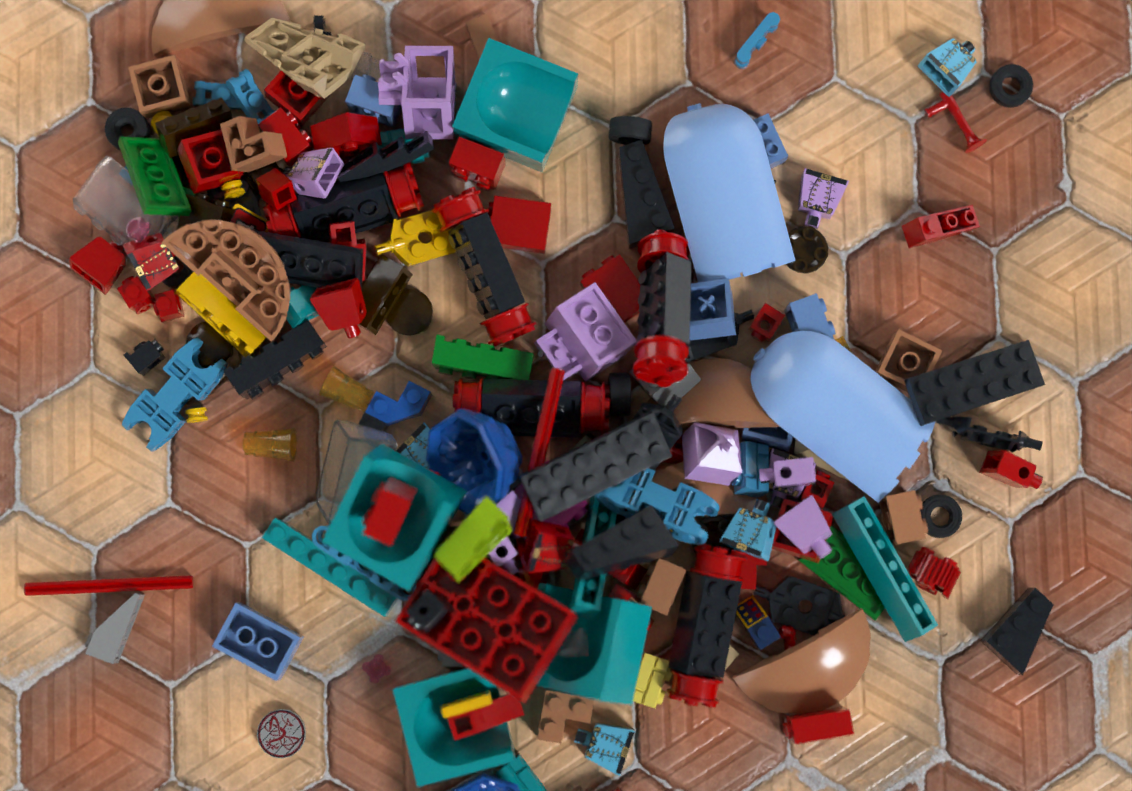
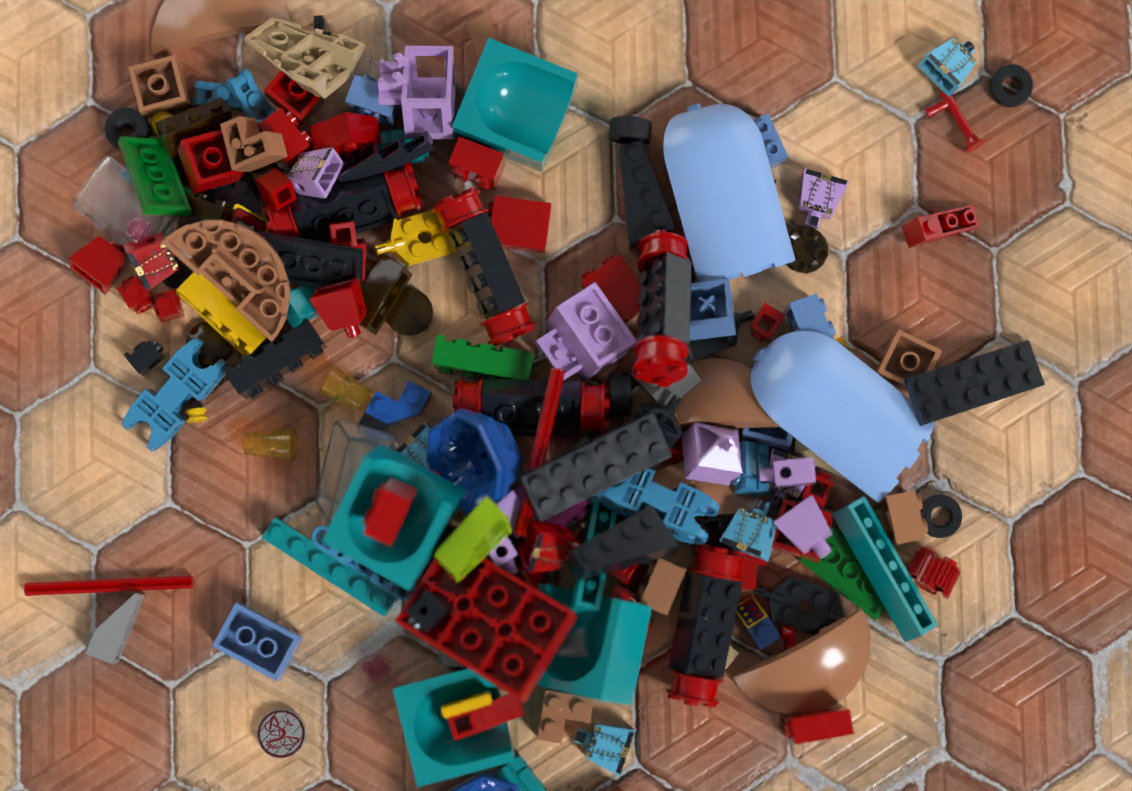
yellow bush [221,180,245,199] -> none
light yellow brick [633,652,672,708] -> none
dark azure plate [735,12,780,69] -> none
black plate [936,416,1043,453] -> none
red torso [979,450,1043,489] -> none
black wedge [980,587,1054,675] -> none

